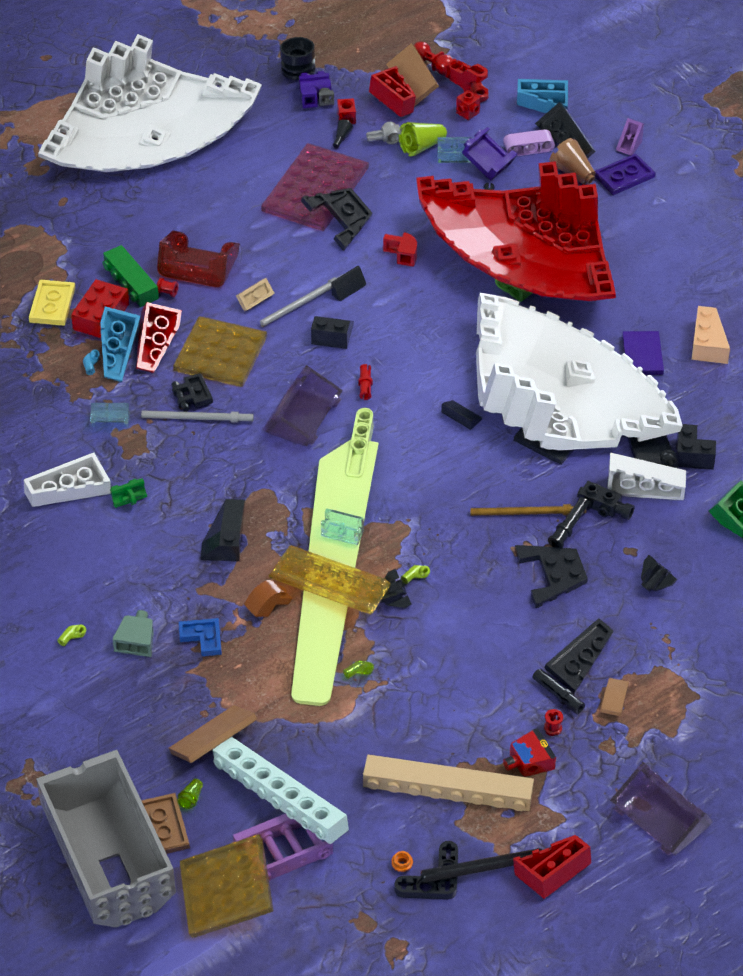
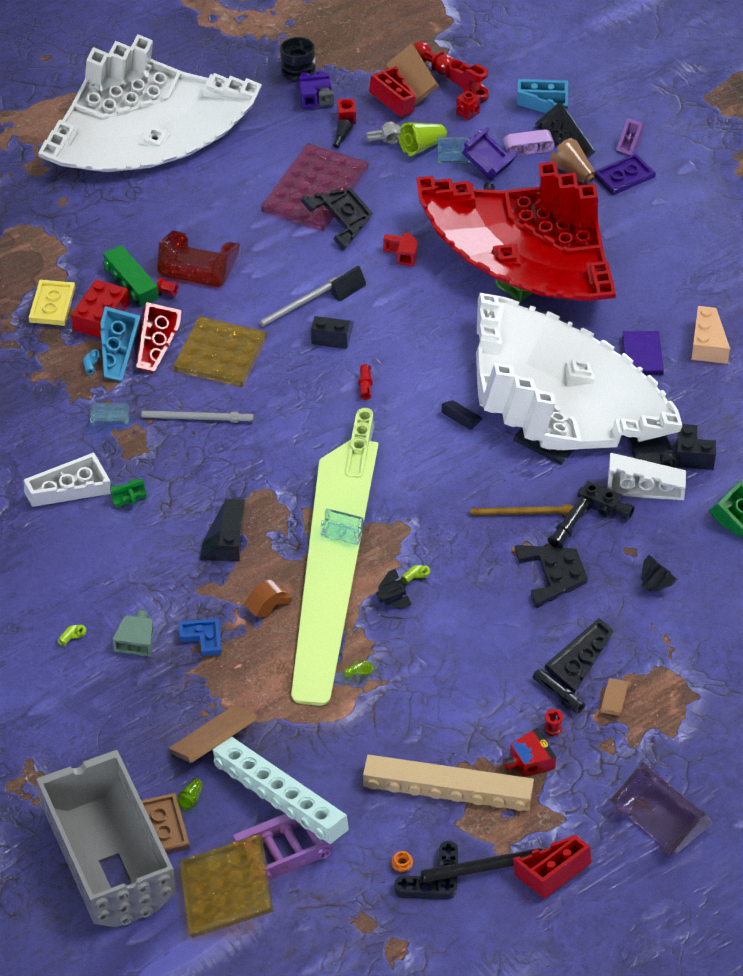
black plate [171,373,213,412] -> none
tan plate [236,278,275,311] -> none
clear purple windscreen [262,365,343,447] -> none
clear yellow plate [269,545,391,615] -> none

